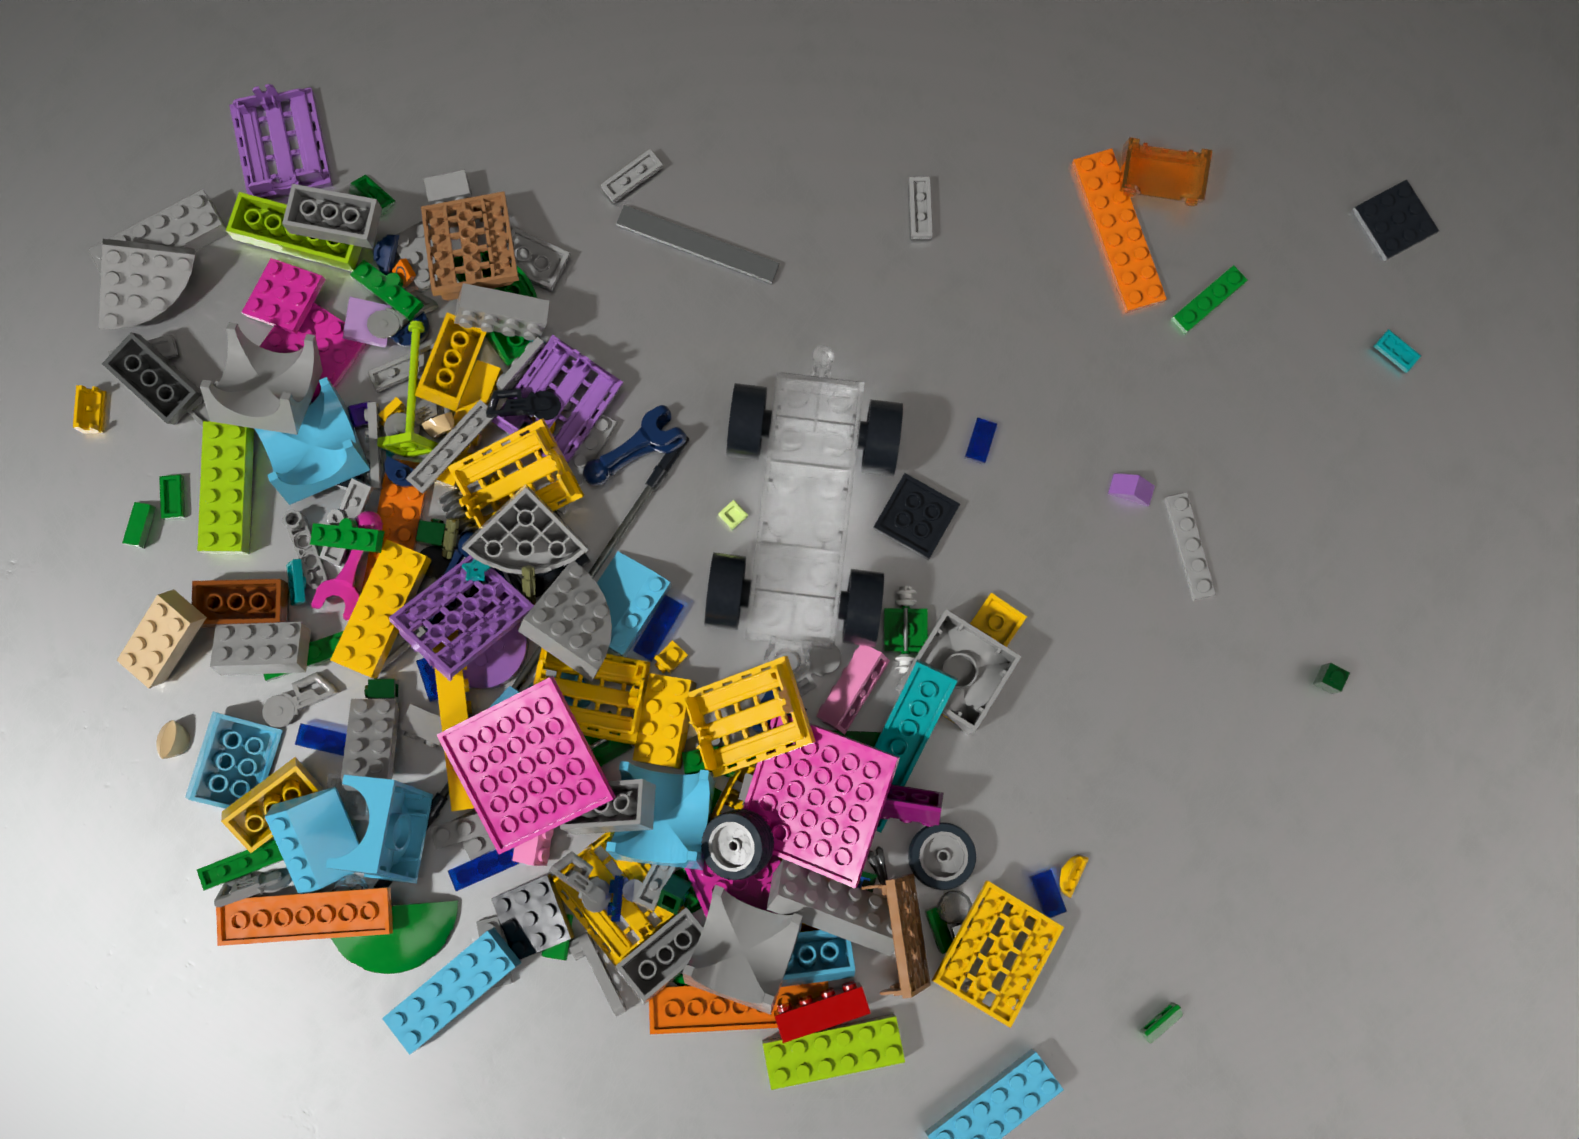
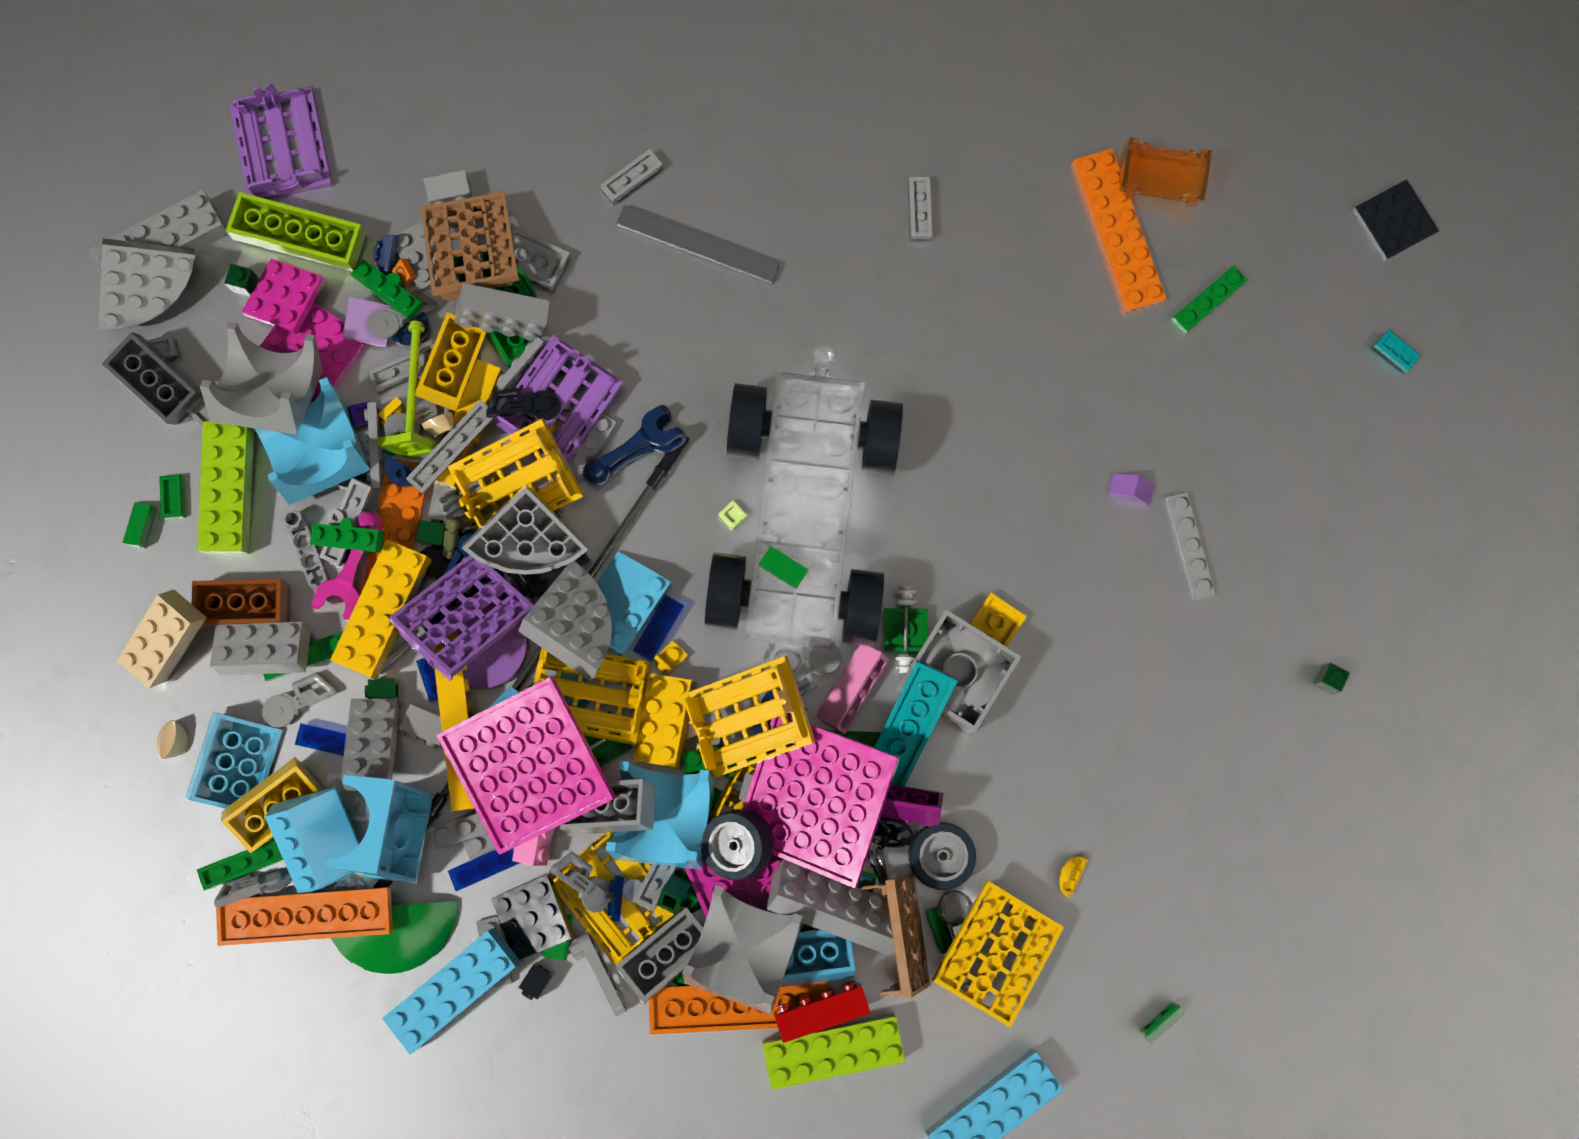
yellow hinge [73,385,107,433] -> none
light grey brick [282,184,382,249] -> none
teal plate [286,559,306,606] -> none
green slope [349,175,396,217] -> none
teal plate [462,559,491,581] -> none
olive axle [522,565,536,605] -> none
black plate [873,473,960,560] -> none
clear blue plate [964,417,997,465] -> none
clear blue plate [1029,869,1067,918] -> none
none -> dark green brick [224,264,259,296]
none -> black brick [518,962,555,1000]
none -> green tile [758,546,809,589]
none -> black wheel [872,817,914,849]

